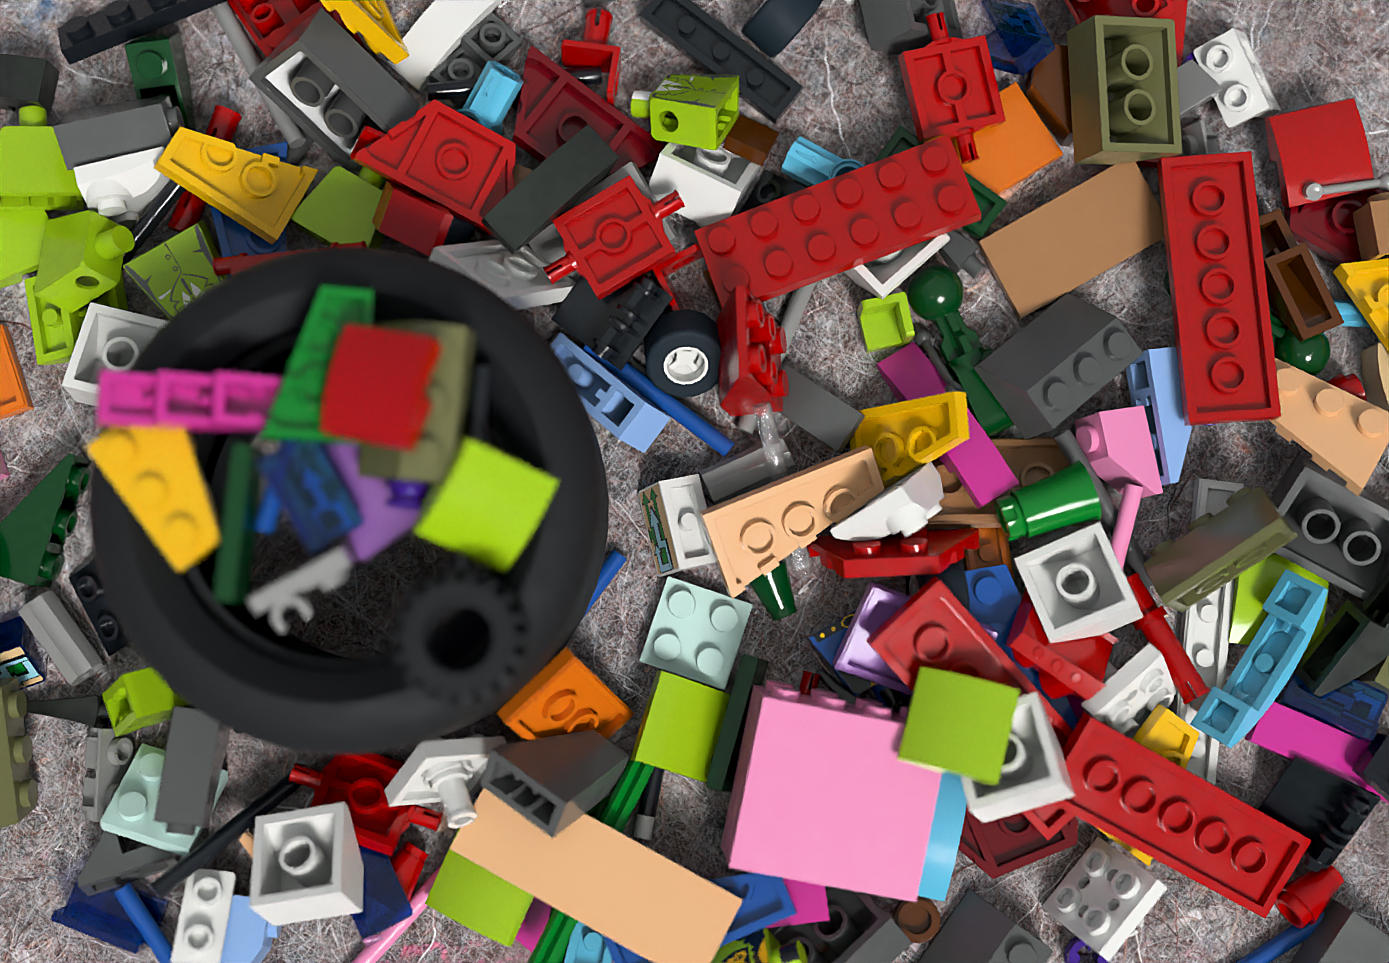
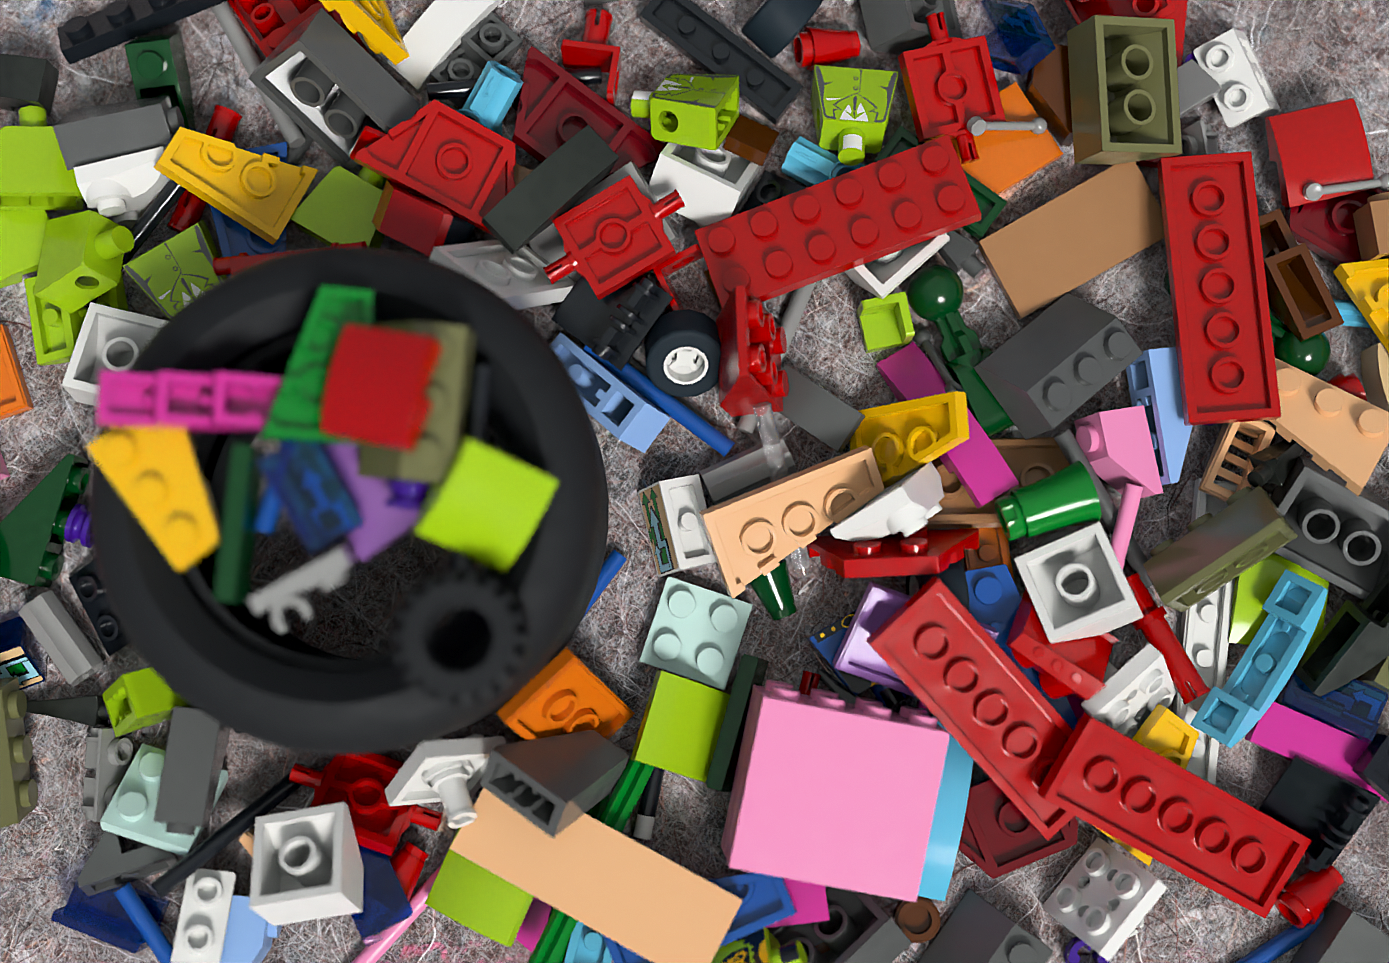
lime slope [896,667,1020,786] -> none
white slope [960,692,1075,823] -> none
none -> dark purple bush [64,503,93,548]
none -> red cone [793,27,860,71]
none -> lime torso [810,65,898,166]
none -> light grey hinge [967,116,1047,136]
none -> light nougat slope [1198,420,1276,502]
none -> pearl dark grey piece [1247,439,1304,487]

